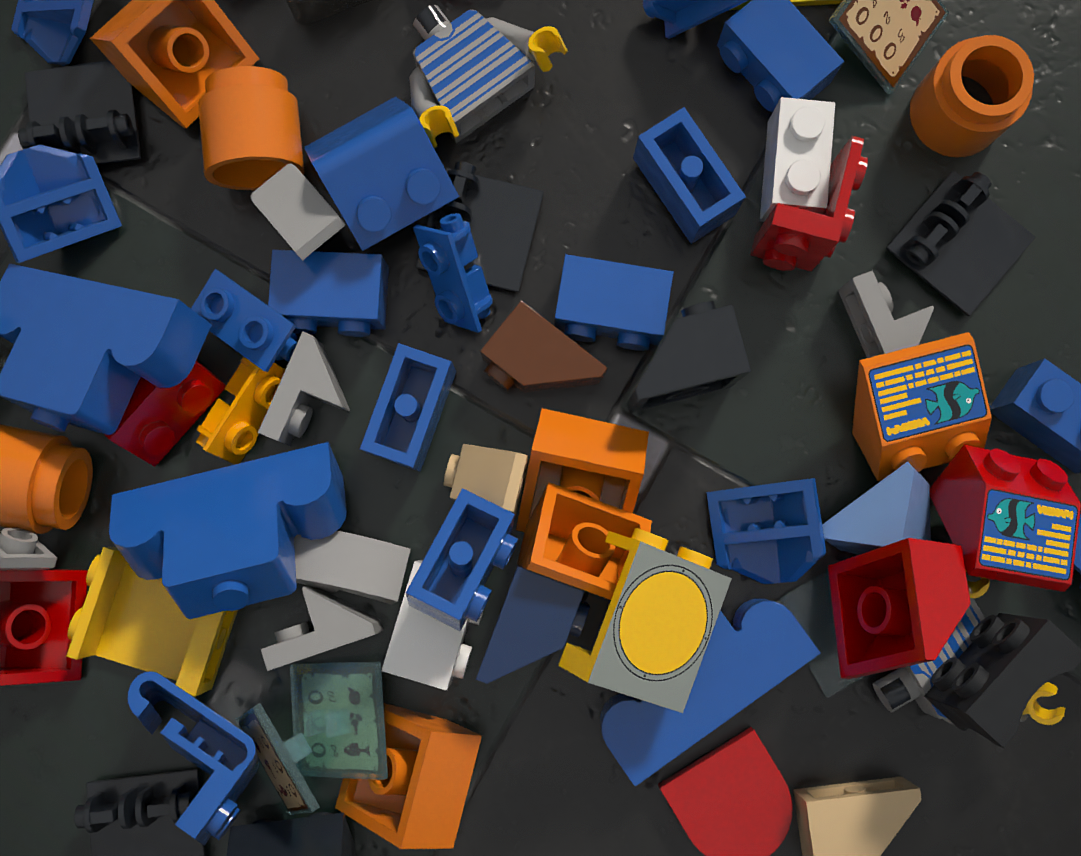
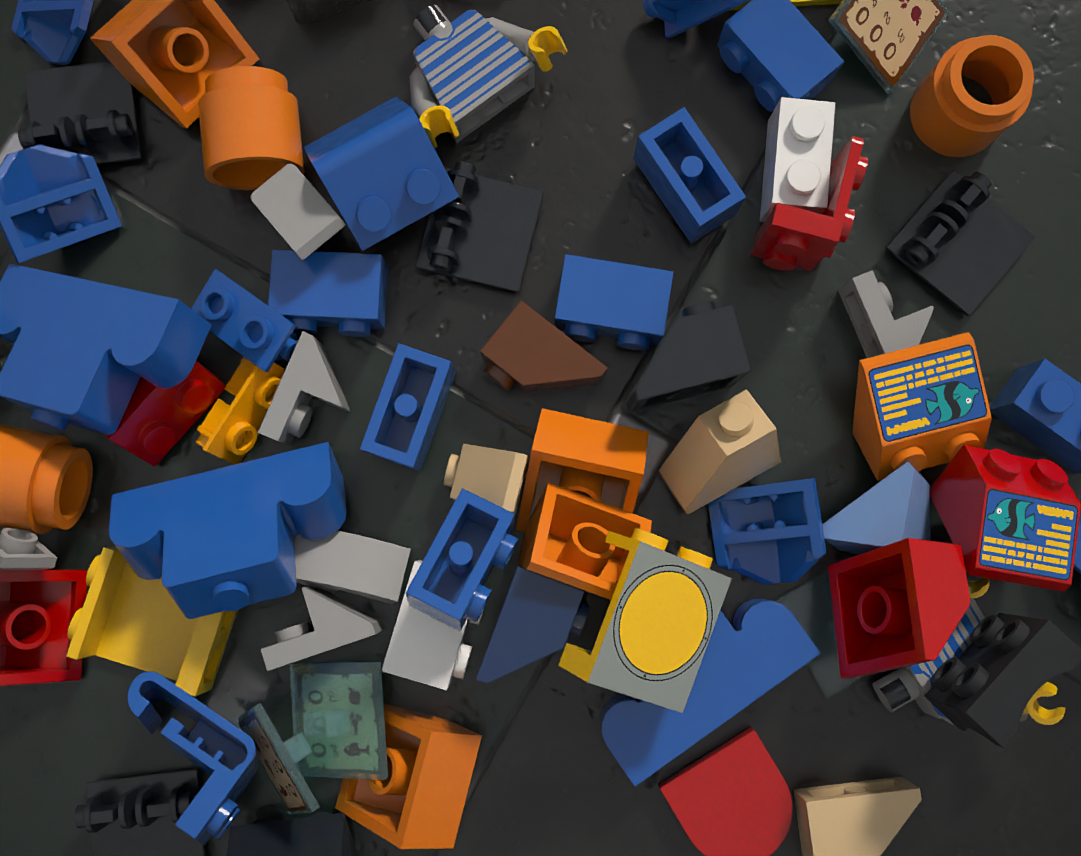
blue hinge [413,213,493,333] -> none
none -> tan slope [659,389,781,515]

